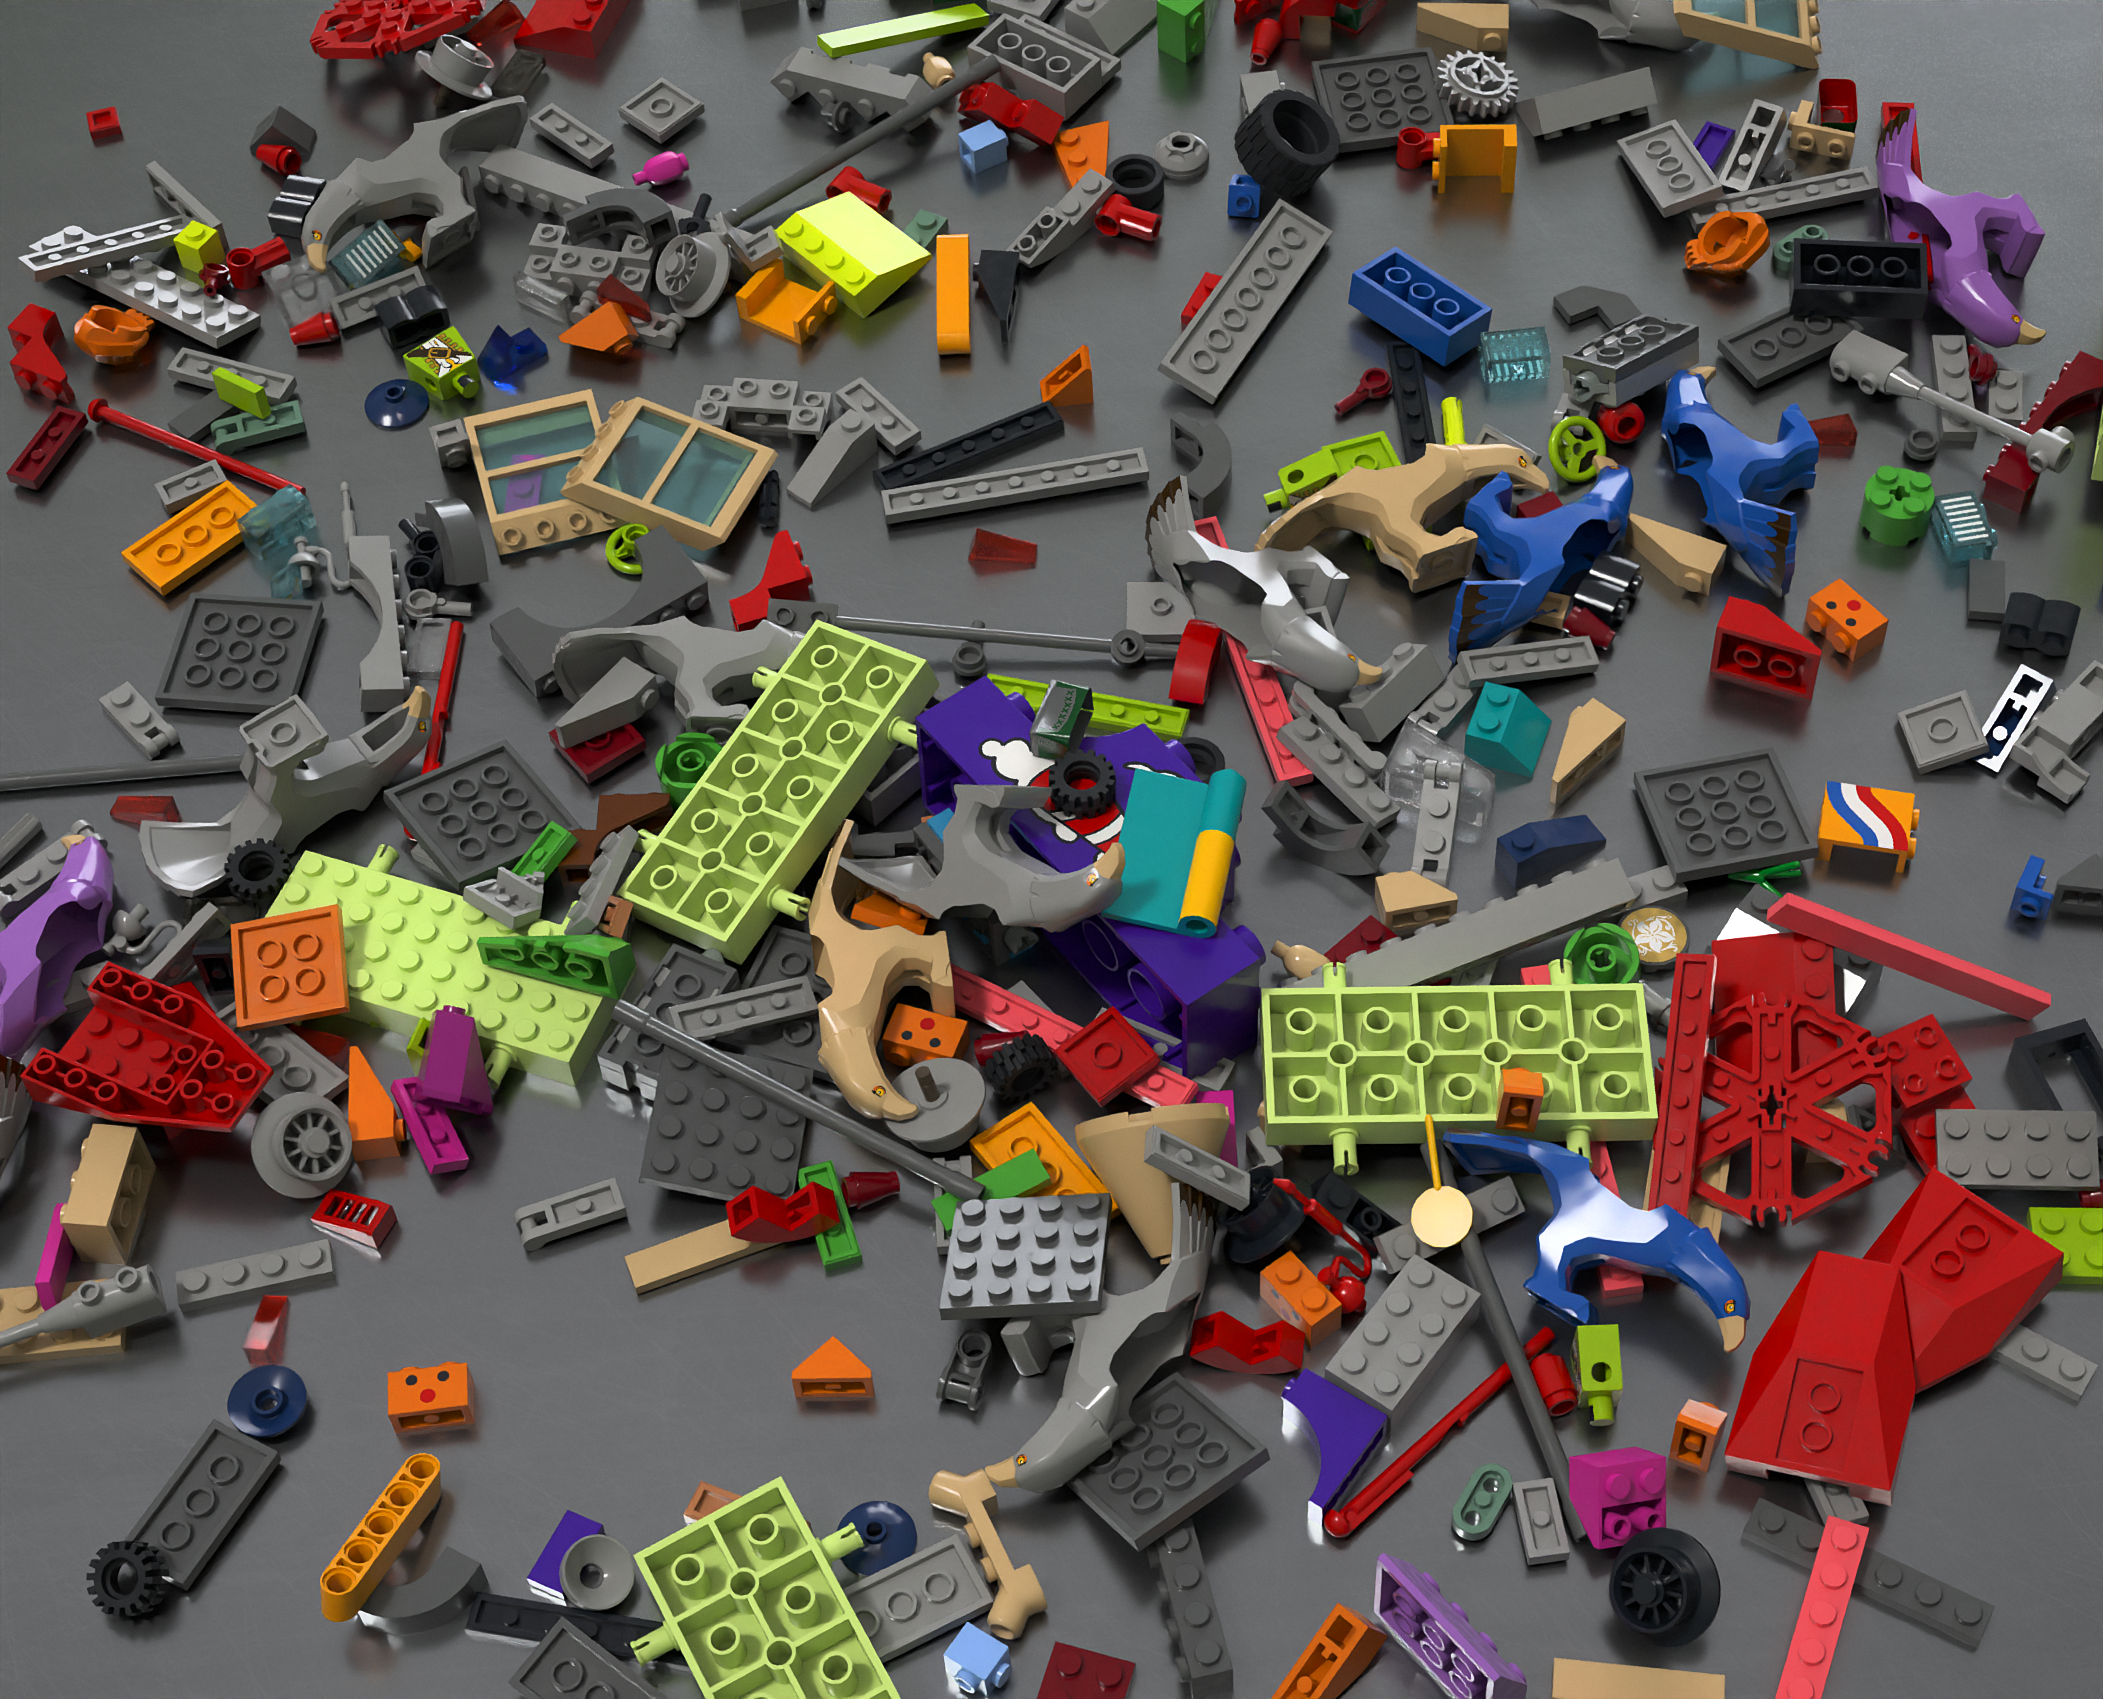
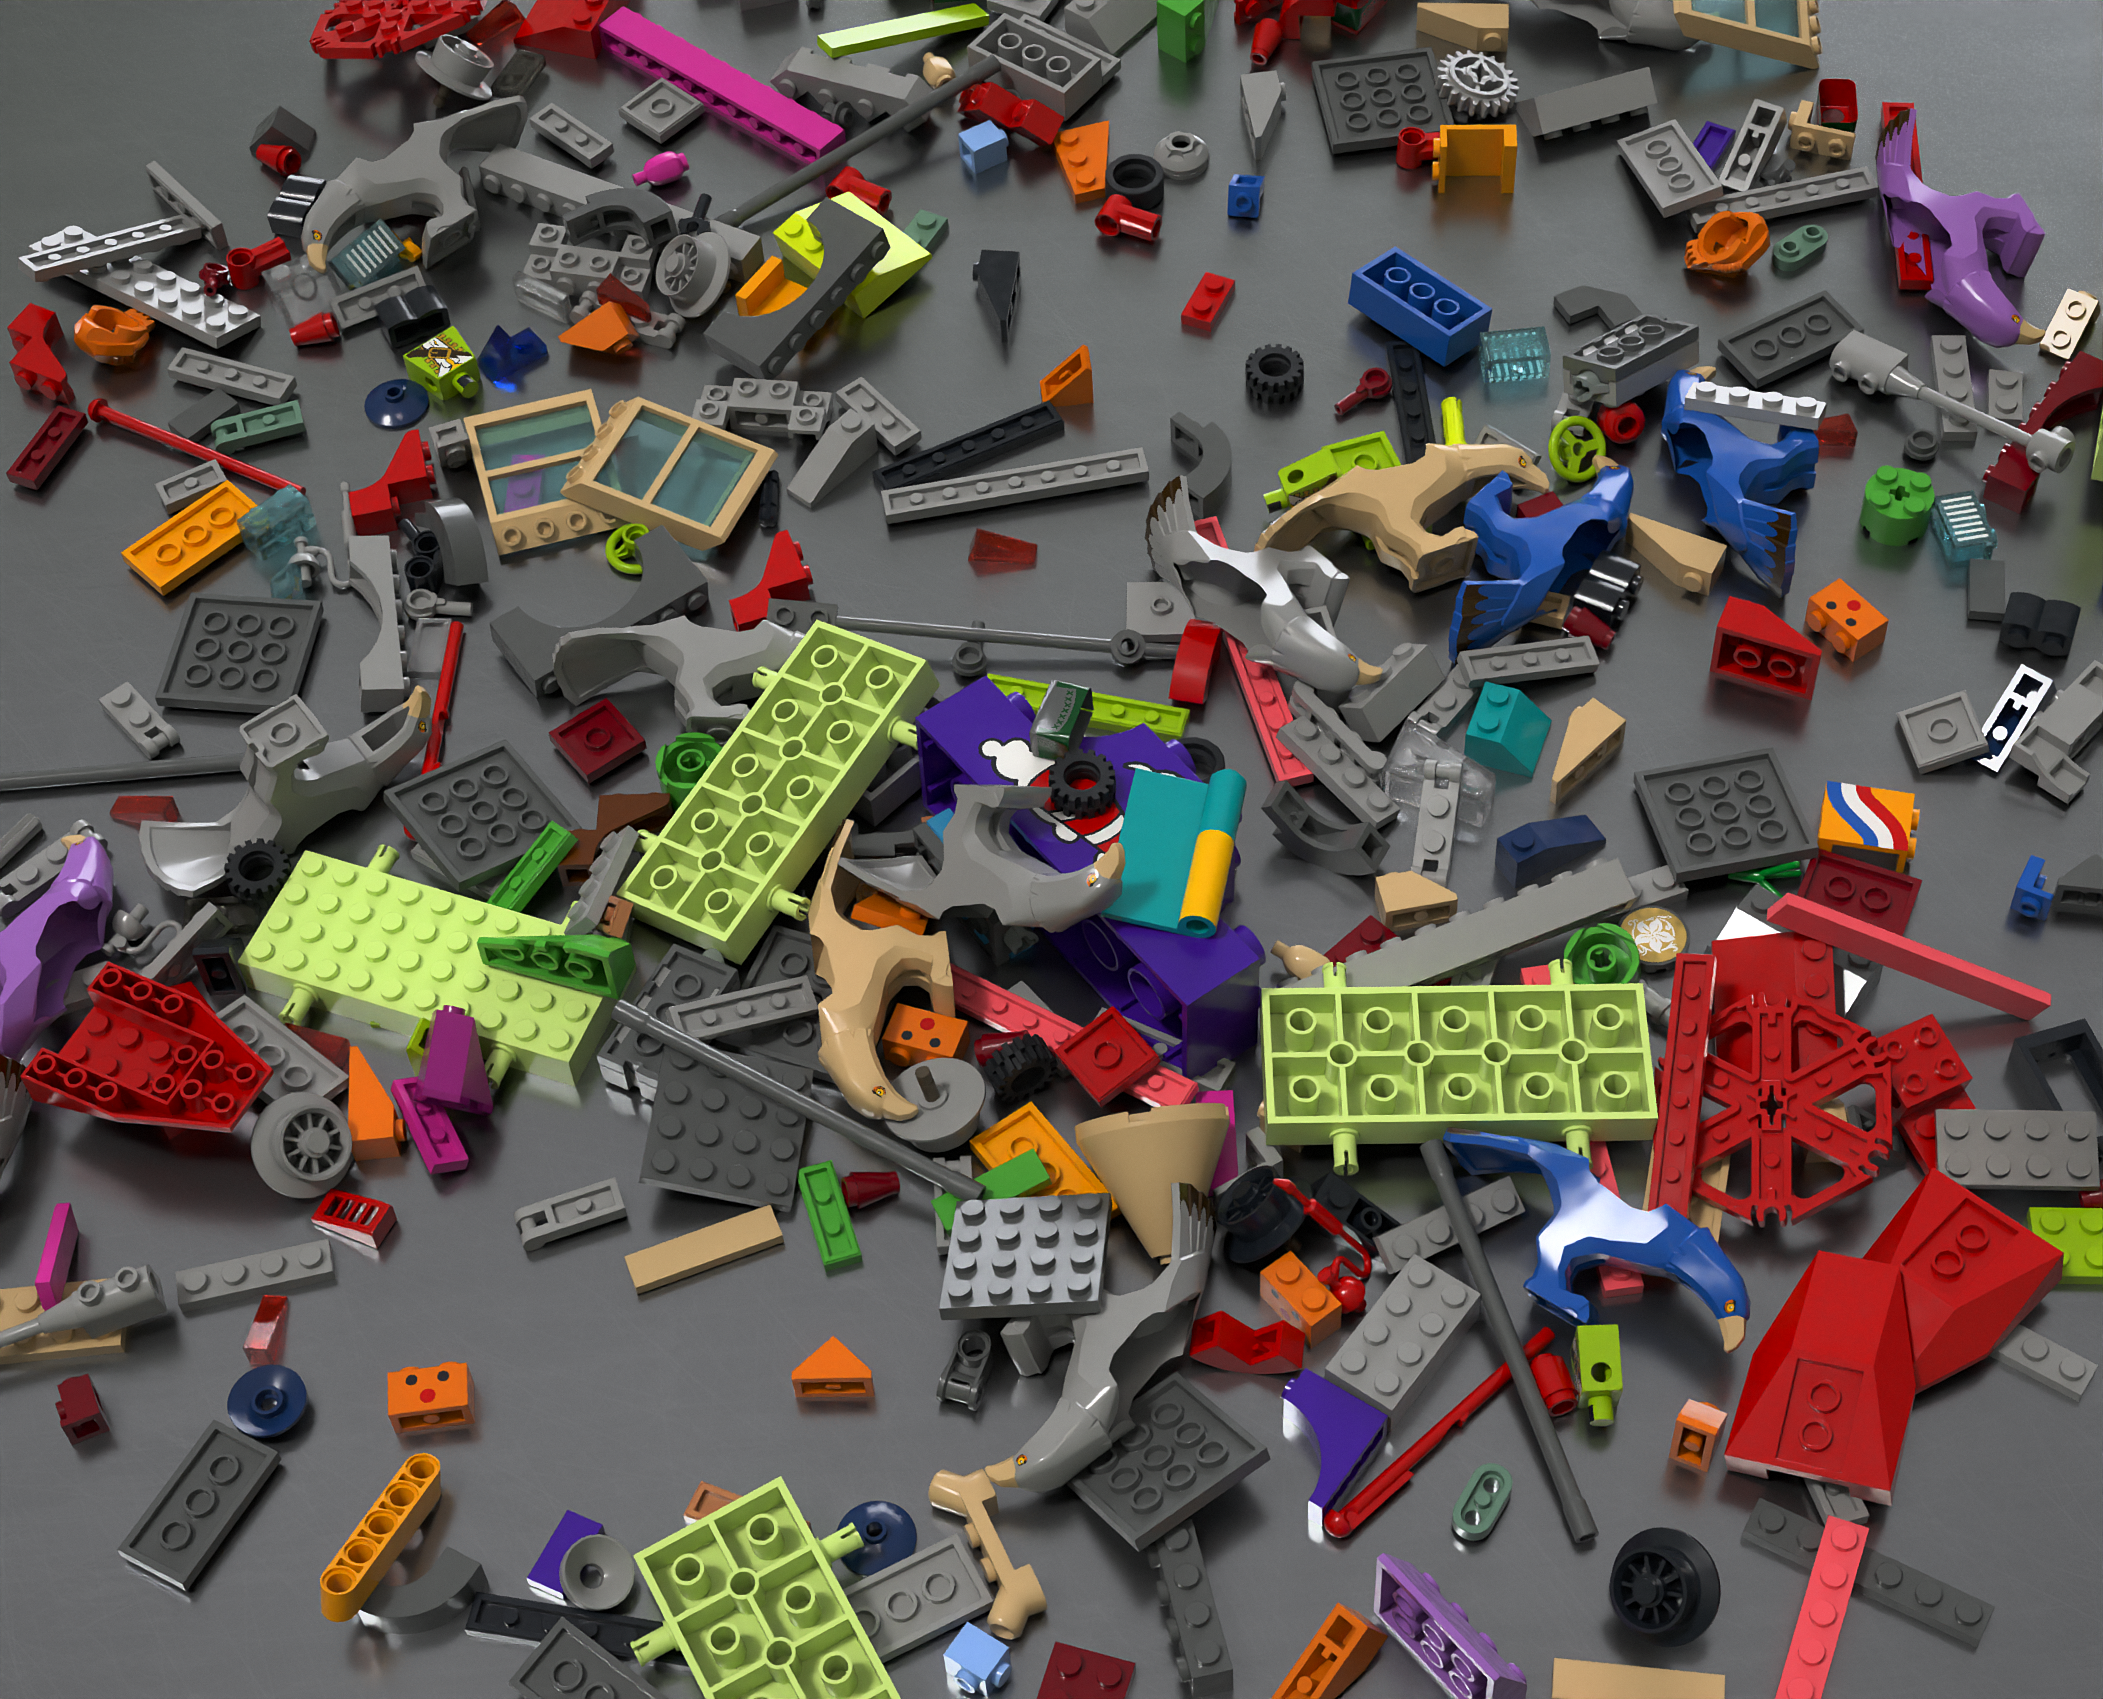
tan brick [60,1124,156,1265] -> none
red tile [86,106,122,140] -> none
black tyre [86,1541,169,1616] -> none
neon yellow brick [173,220,226,274] -> none
lime tile [212,367,271,419] -> none
orange plate [230,904,350,1032] -> none
light grey slope [463,867,545,930] -> none
light grey slope [555,657,660,749] -> none
light grey bracket [715,212,785,272] -> none
red brick [725,1181,840,1243] -> none
light orange beam [936,234,971,355] -> none
light grey slope [1006,168,1116,268] -> none
light grey tile [1144,1125,1250,1211] -> none
light grey plate [1158,198,1333,405] -> none
black tyre [1234,89,1340,196] -> none
yellow piece [1411,1114,1473,1248] -> none
orange slope [1495,1068,1544,1133] -> none
light grey plate [1512,1478,1570,1565] -> none
dark pink slope [1569,1446,1666,1549] -> none
black brick [1789,238,1928,320] -> none
dark red plate [1967,344,1997,386] -> none
none -> dark red brick [55,1373,110,1445]
none -> red arch [348,429,437,536]
none -> dark pink brick [599,6,846,165]
none -> dark grey arch [703,197,891,380]
none -> black tyre [1245,344,1304,404]
none -> light grey plate [1684,381,1827,430]
none -> dark red plate [1797,848,1922,936]
none -> bracket [2039,289,2101,360]

